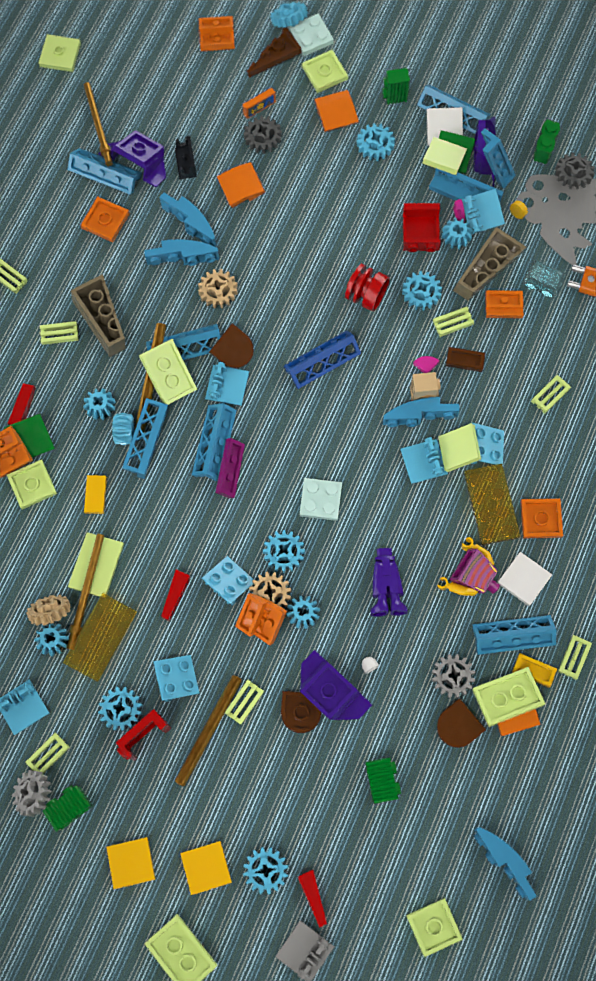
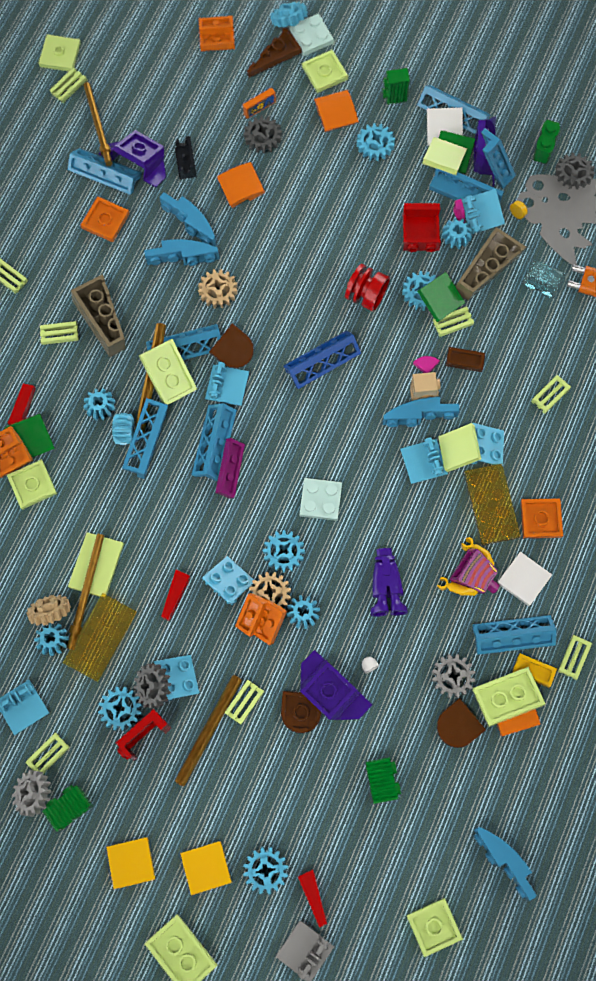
yellow tile [84,475,107,514] -> none
orange plate [485,290,524,318] -> none
none -> yellowish green tile [50,67,87,103]
none -> dark grey gear [133,664,172,709]
none -> green tile [417,272,465,322]

